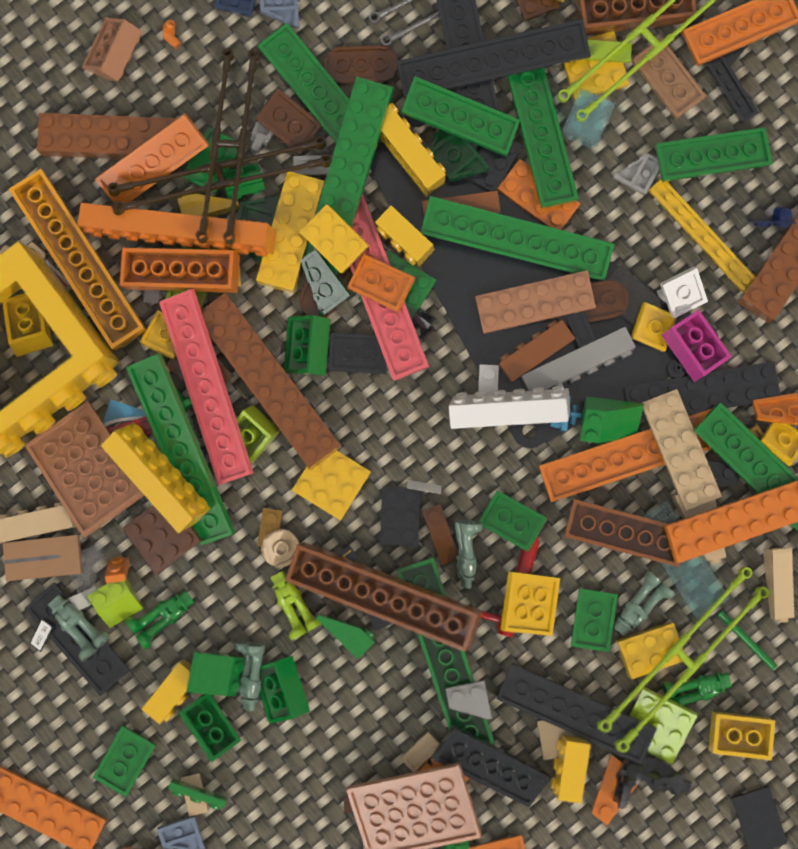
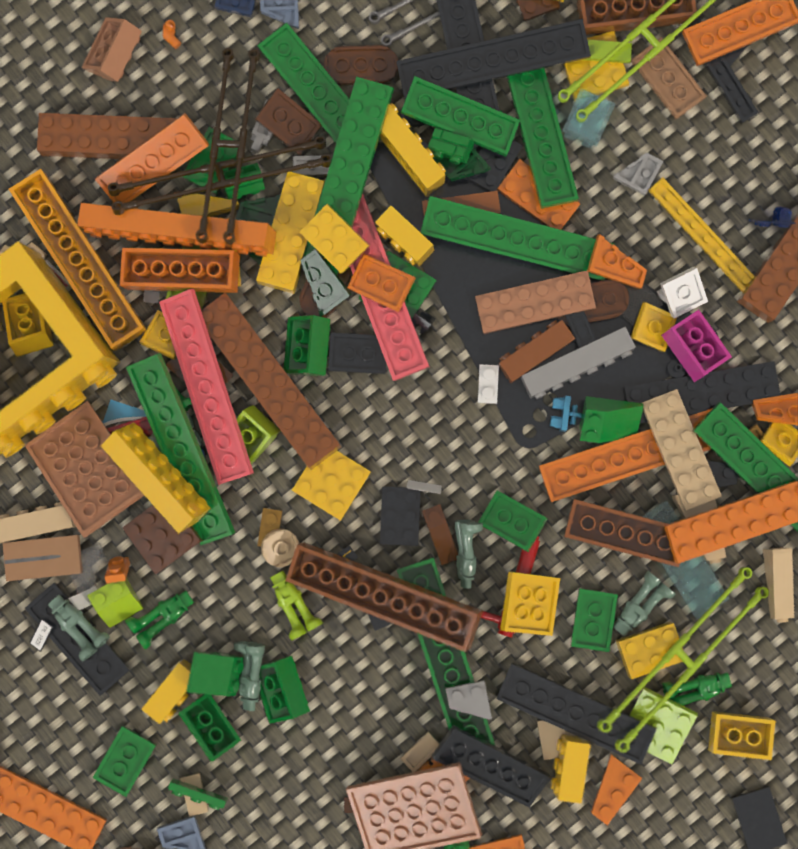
green slope [316,613,375,659] -> none
white brick [449,386,570,428] -> none
black hips [612,757,692,809] -> none
green plate [655,127,773,182] -> none
green bar [717,610,778,670] -> none
none -> green brick [428,128,474,165]
none -> orange wing [587,234,647,289]

